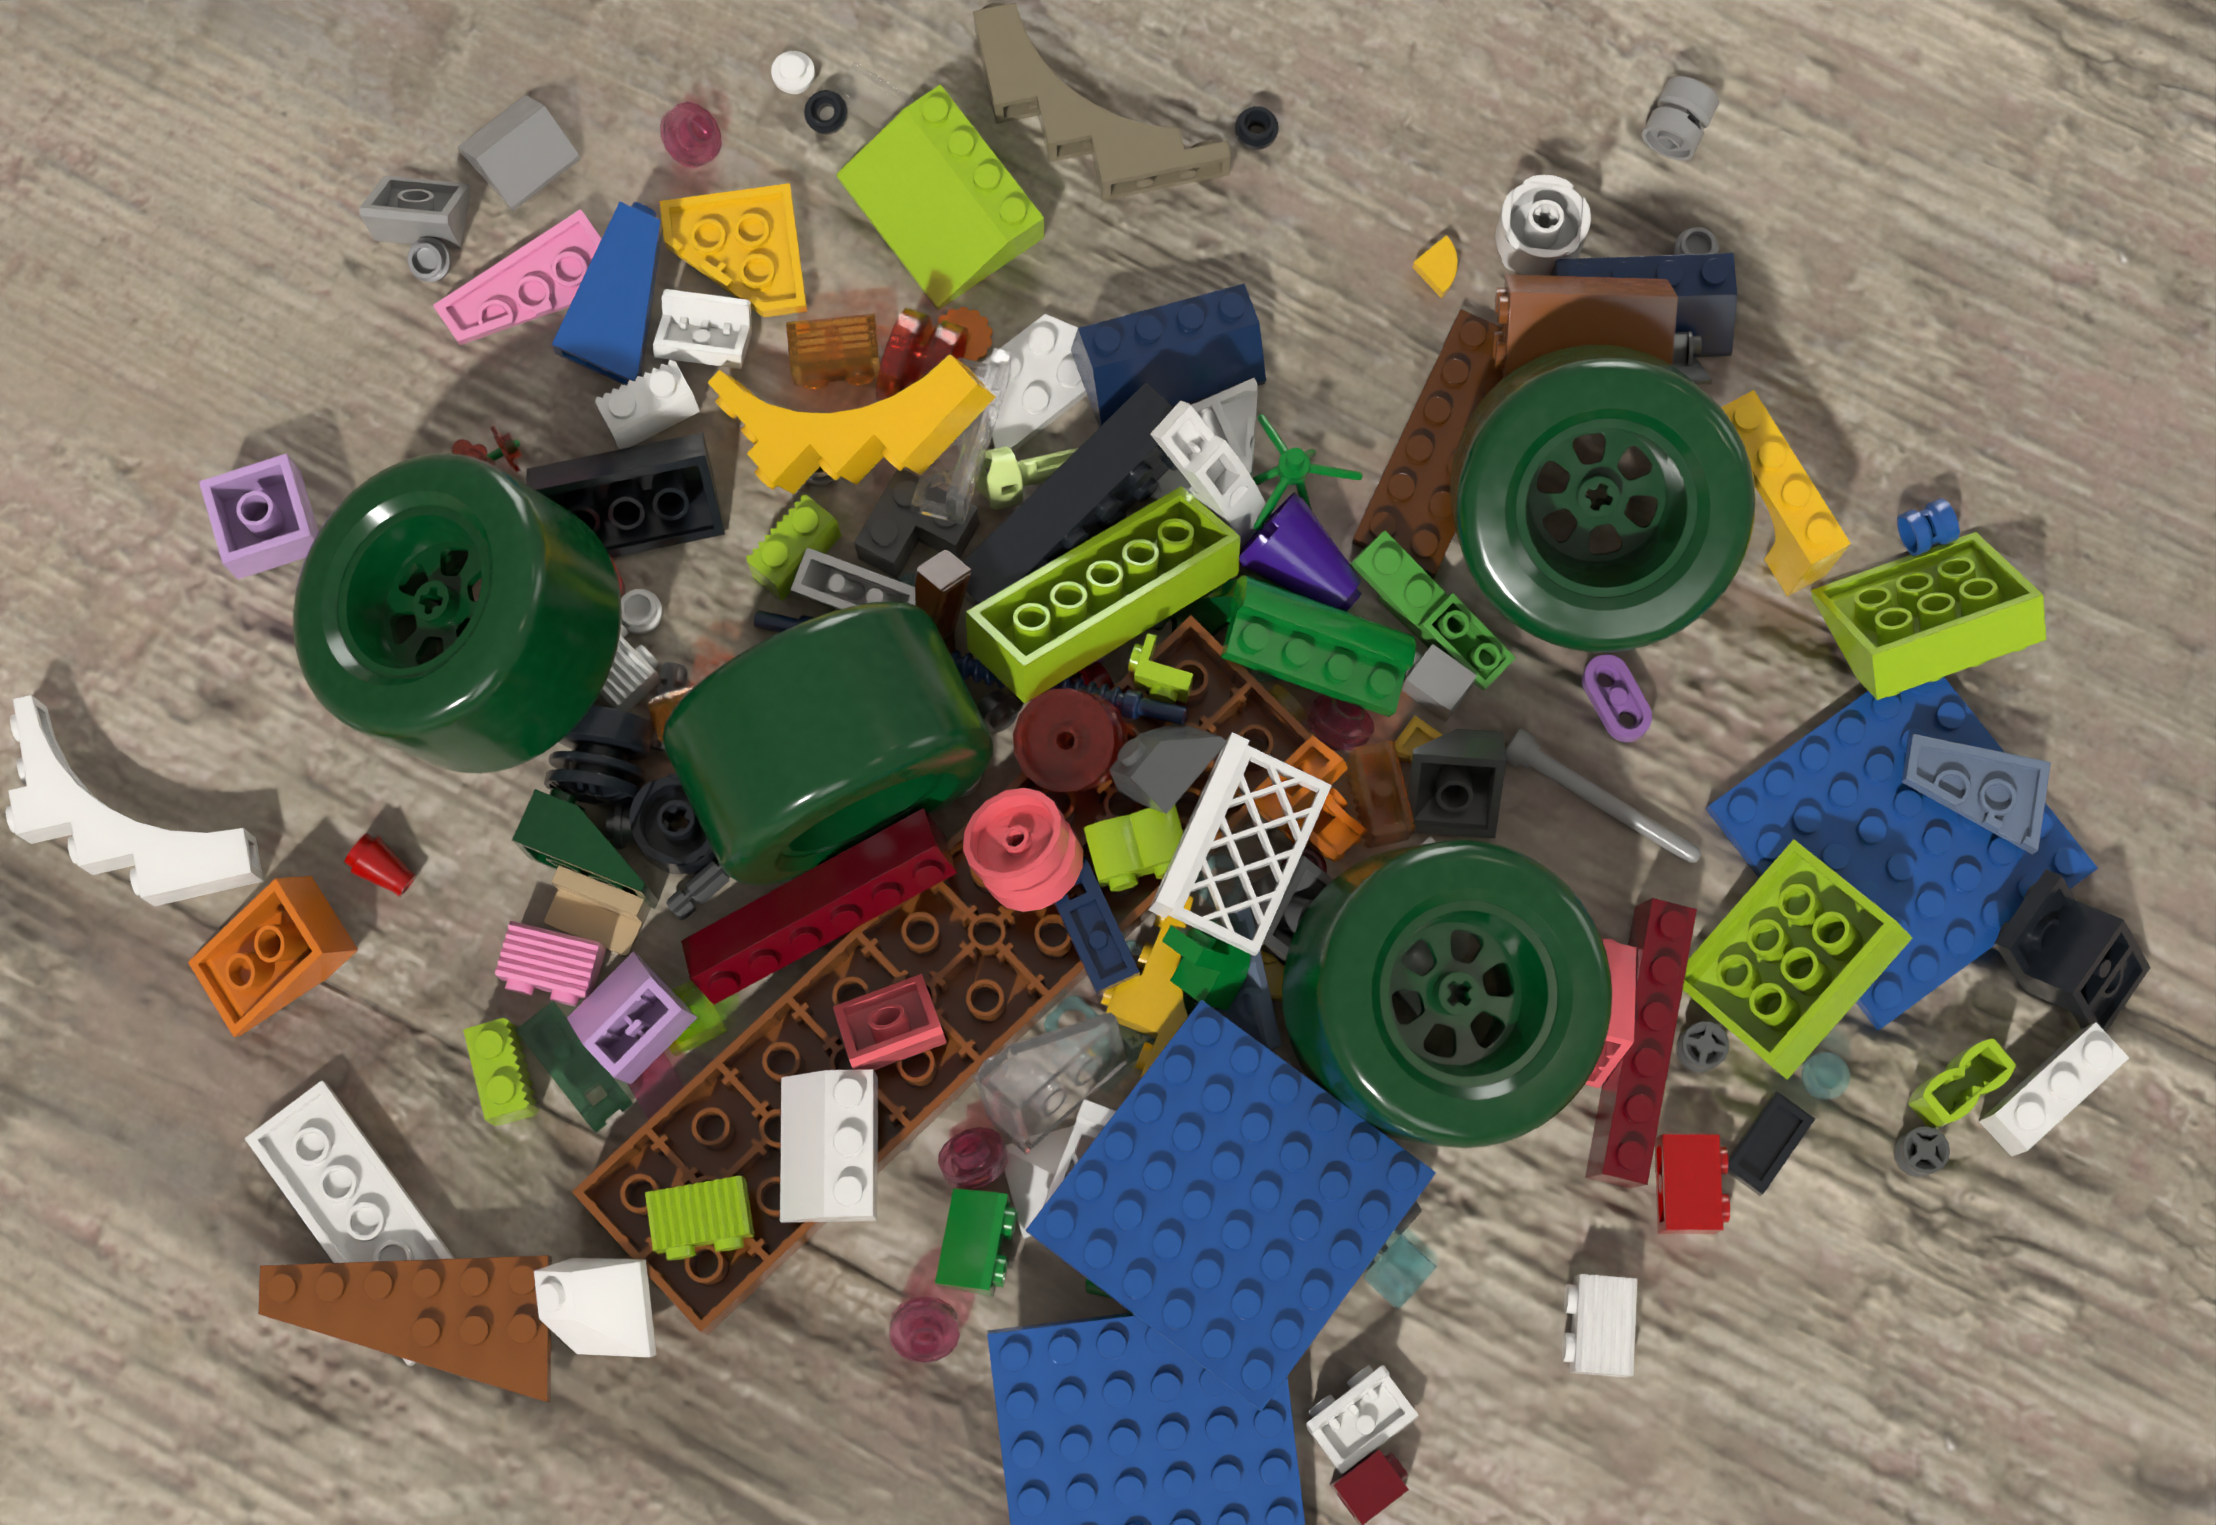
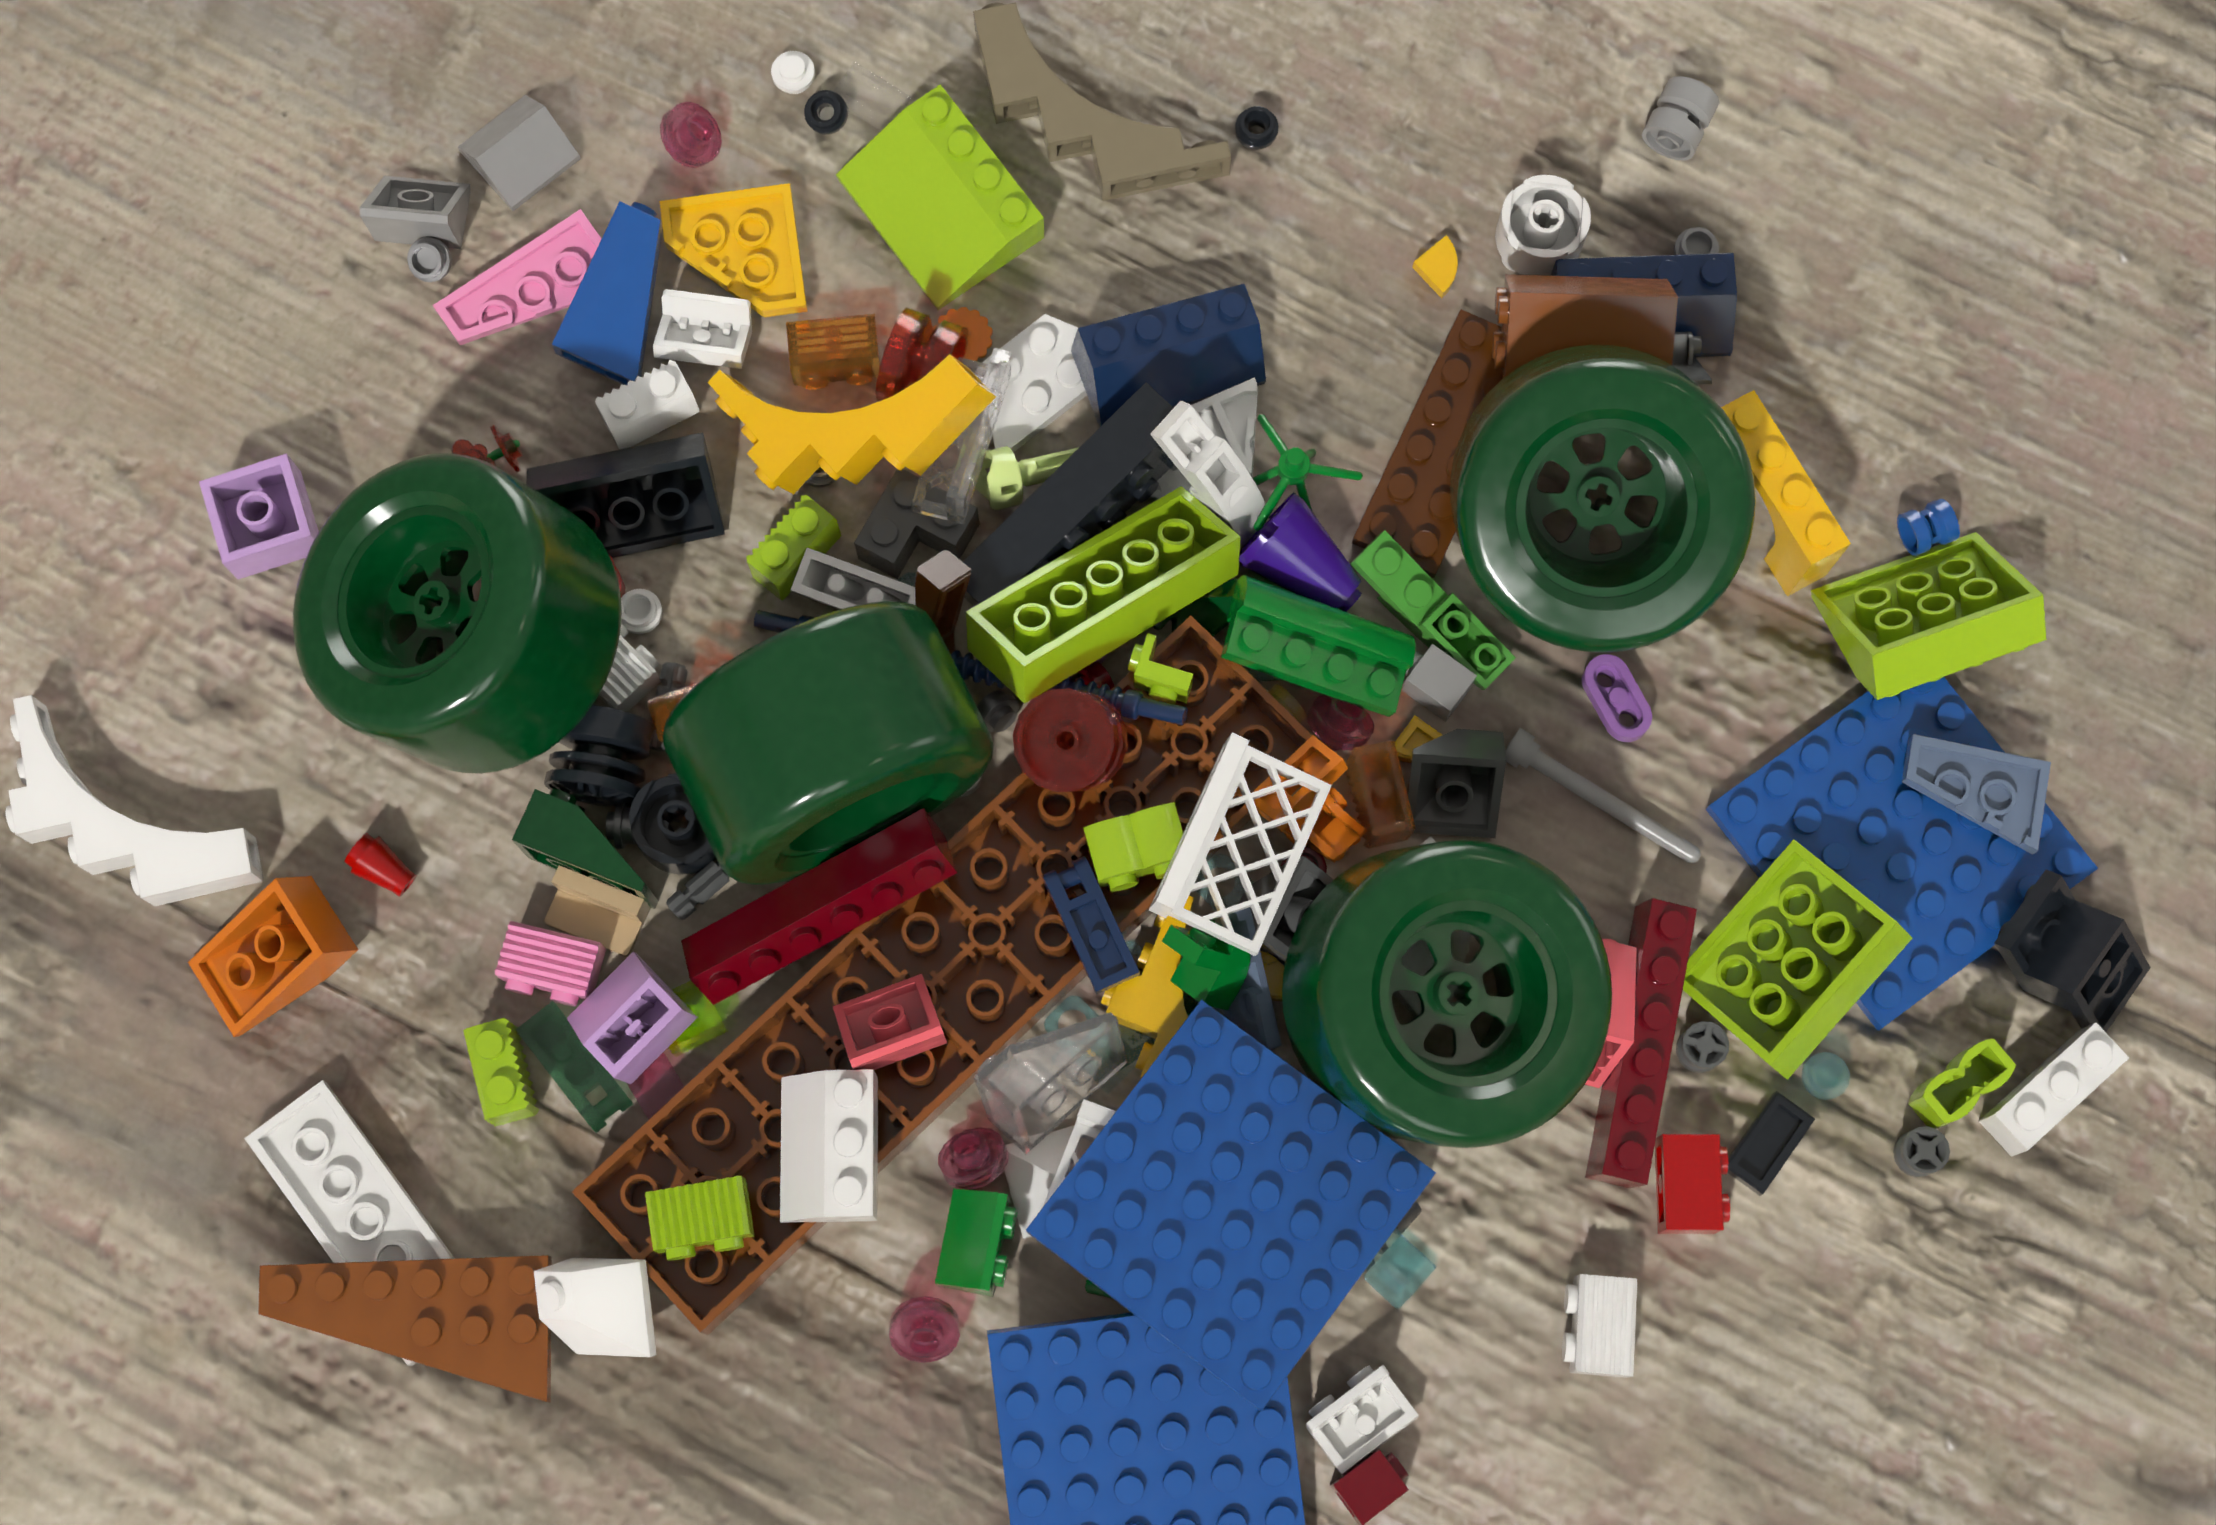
coral wheel [963,788,1083,912] -> none
dark grey slope [1109,724,1227,814] -> none

